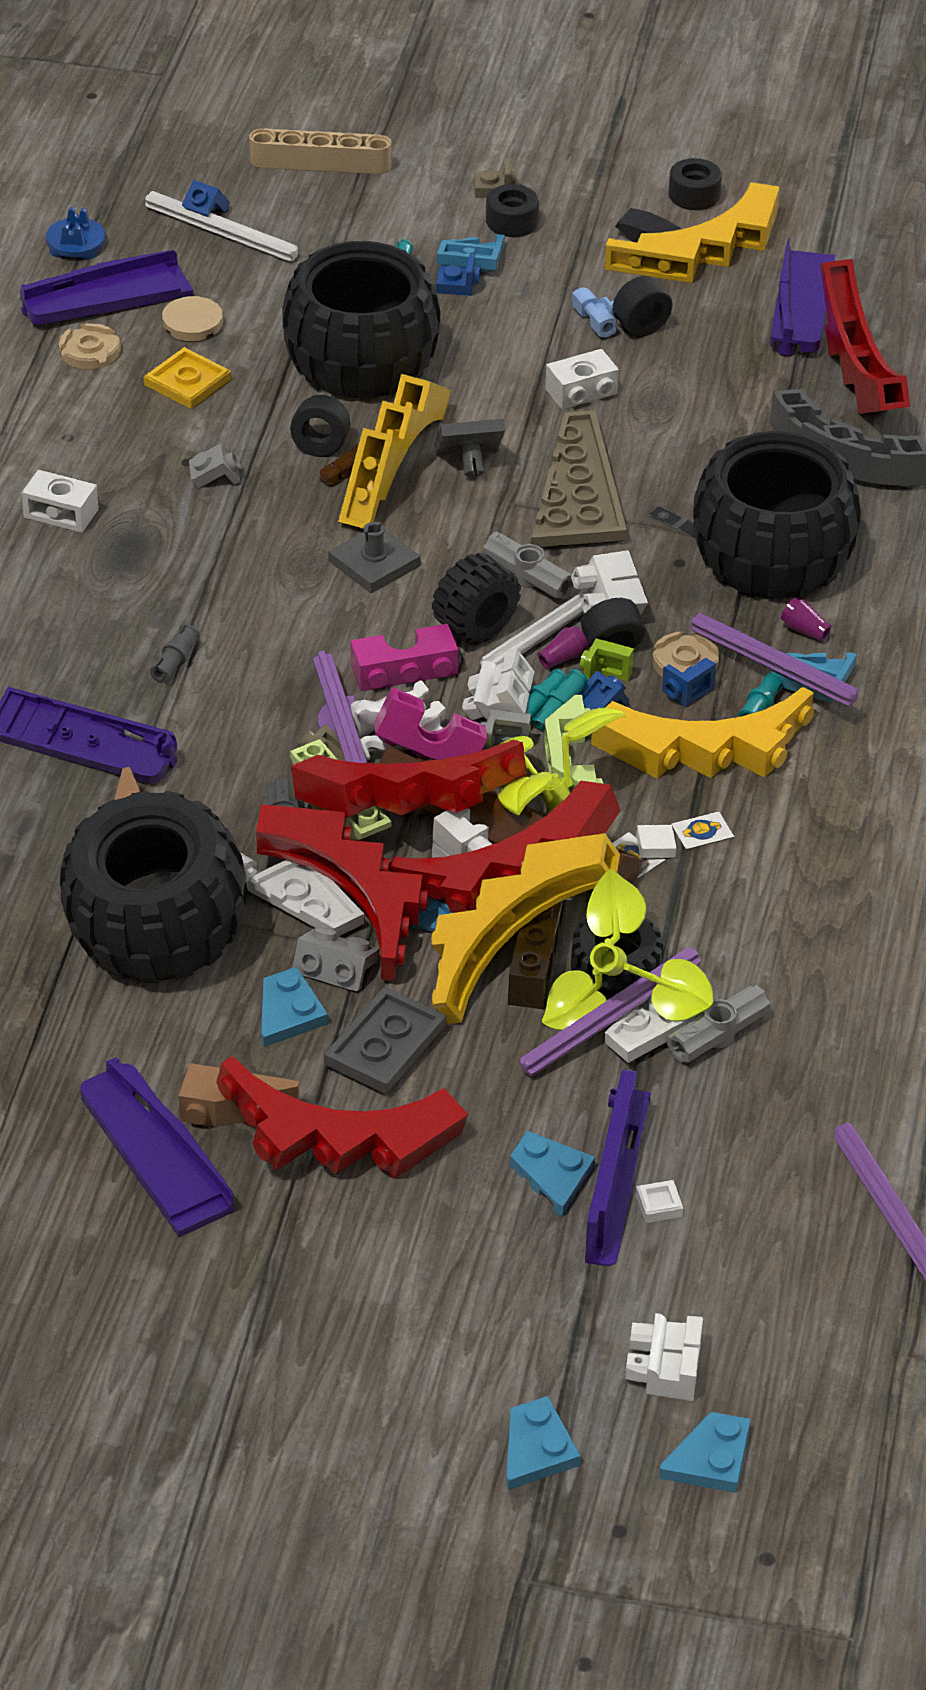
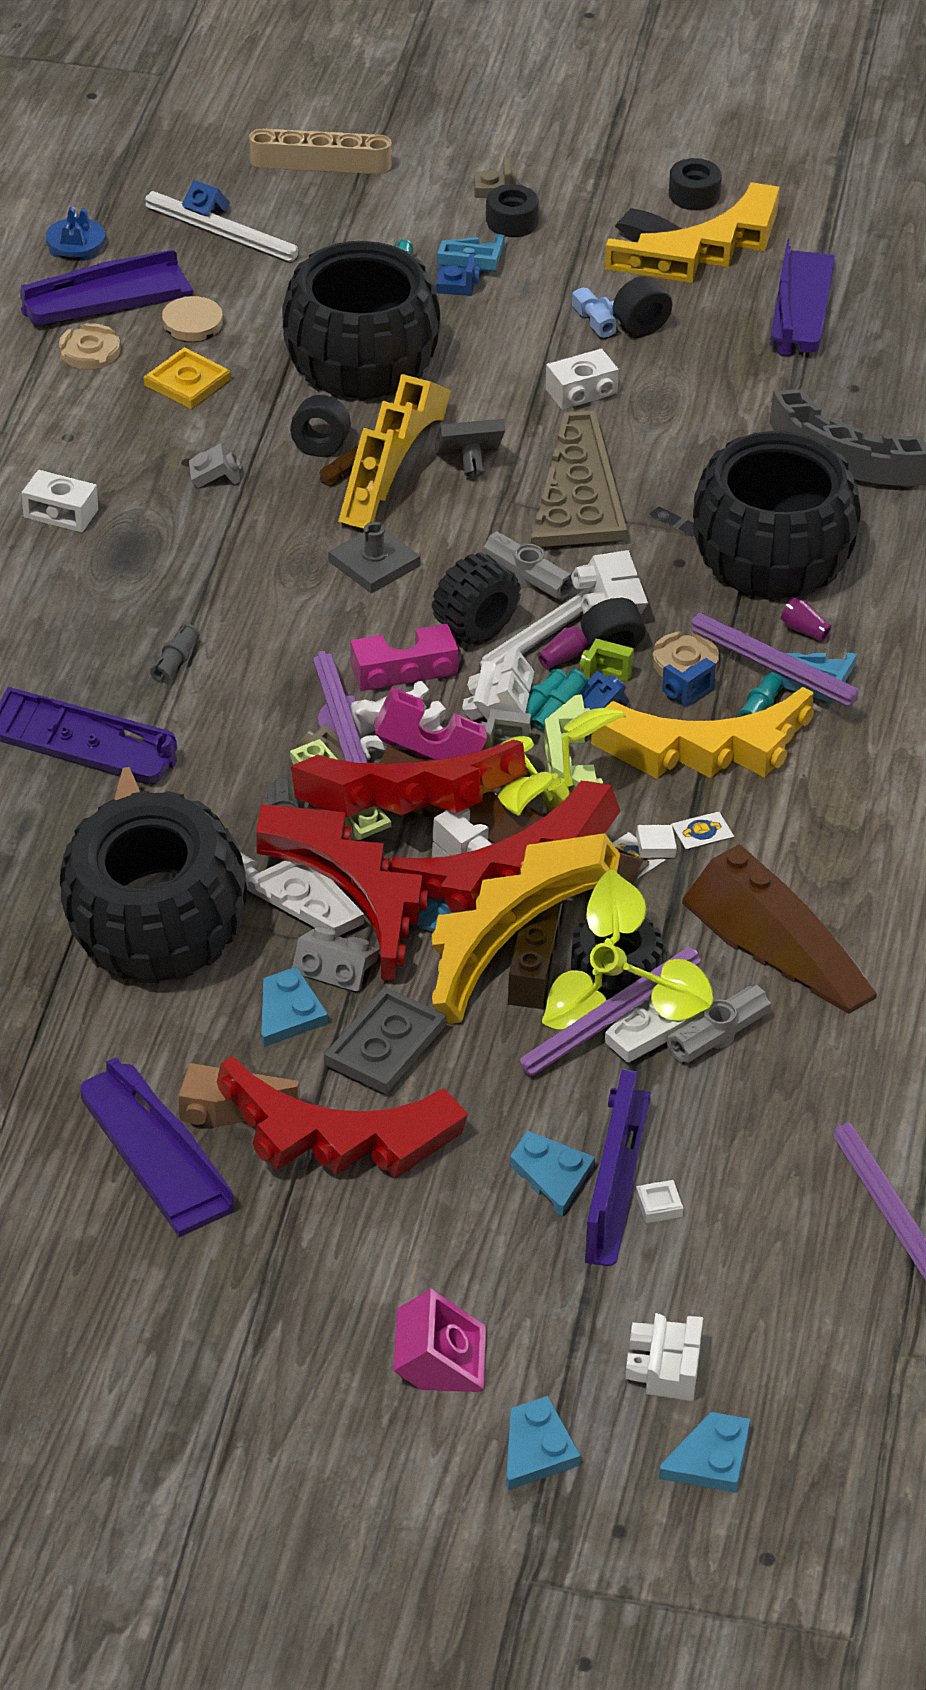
red arch [820,259,911,414] -> none
none -> dark pink slope [393,1289,486,1392]
none -> reddish brown wedge [682,844,877,1014]

